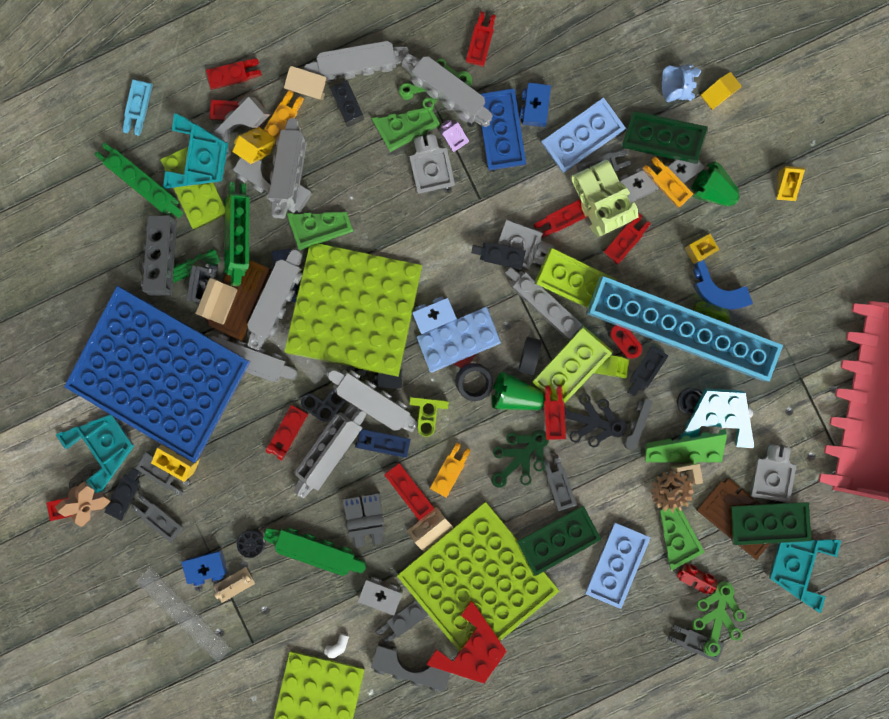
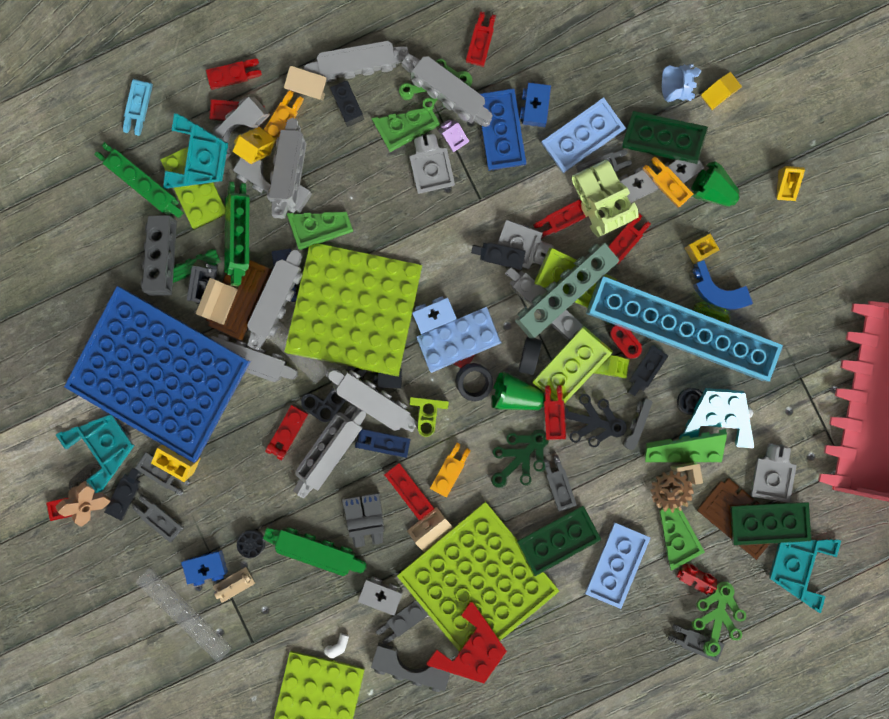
none -> sand green brick [515,243,620,338]

